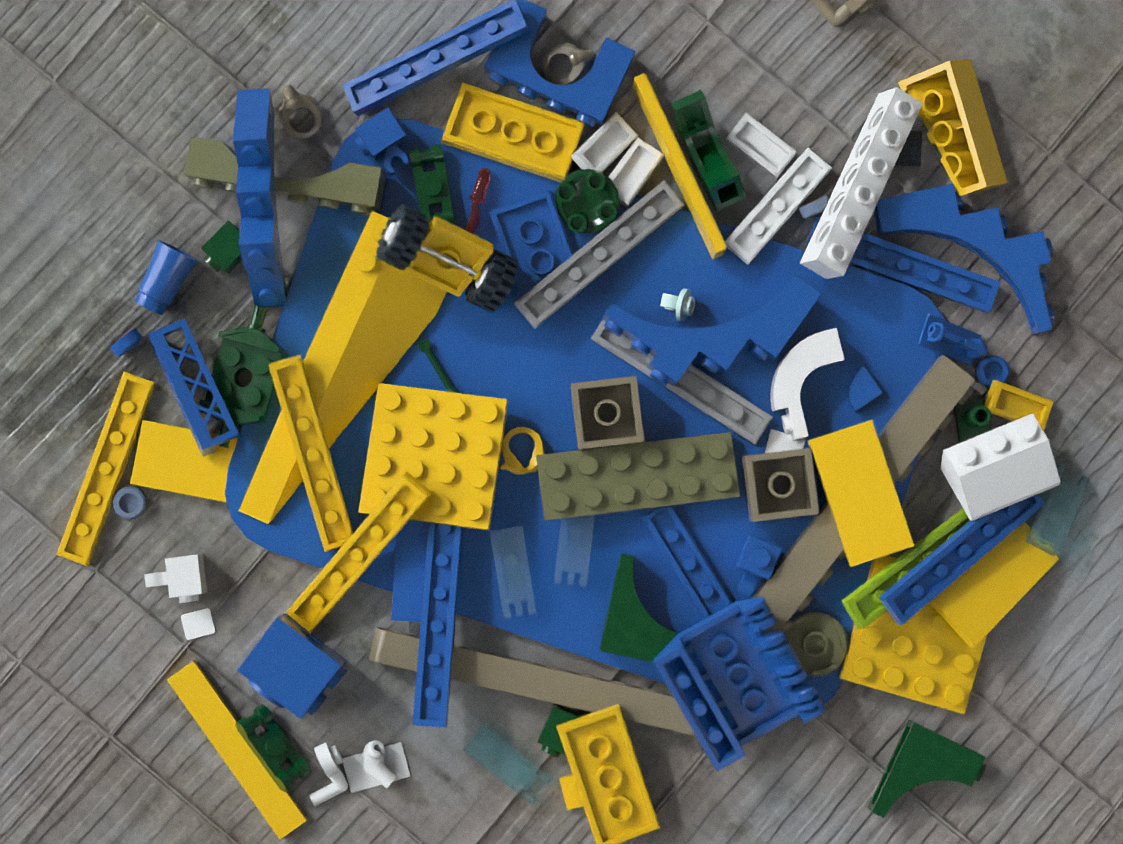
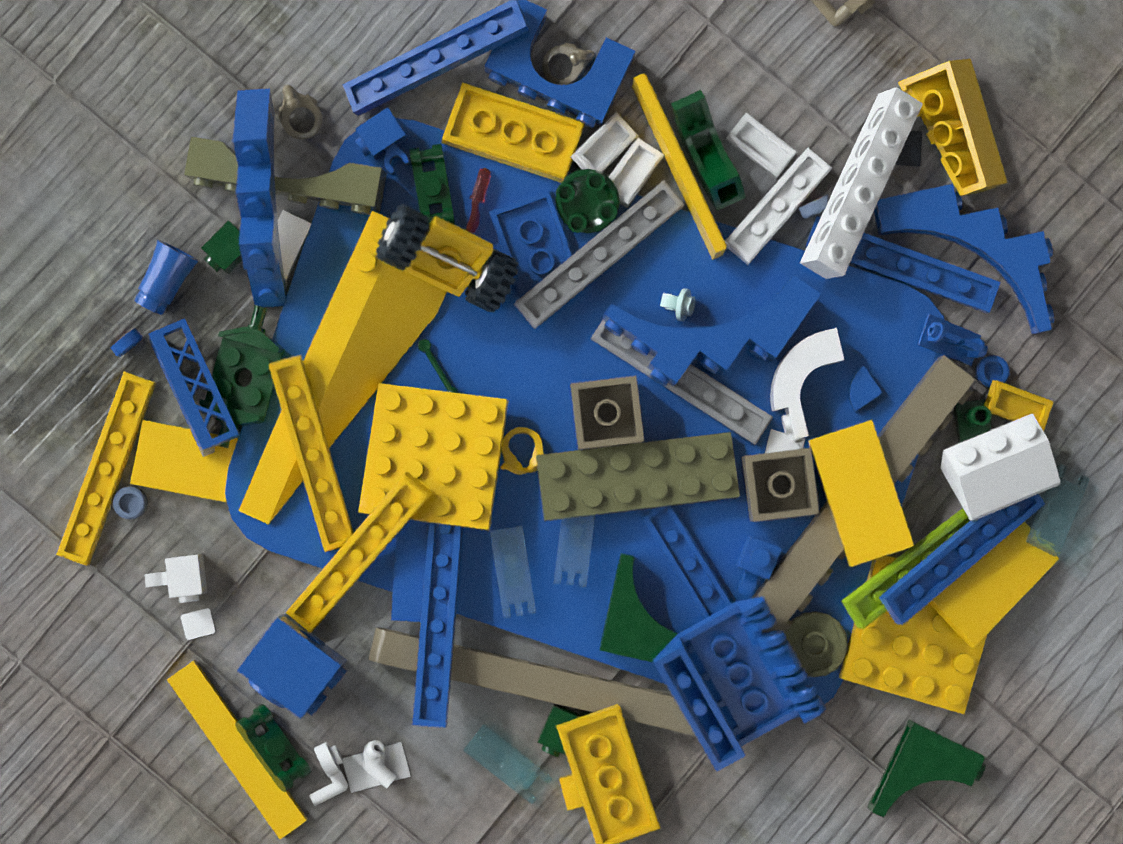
none -> white tile [278,210,312,283]

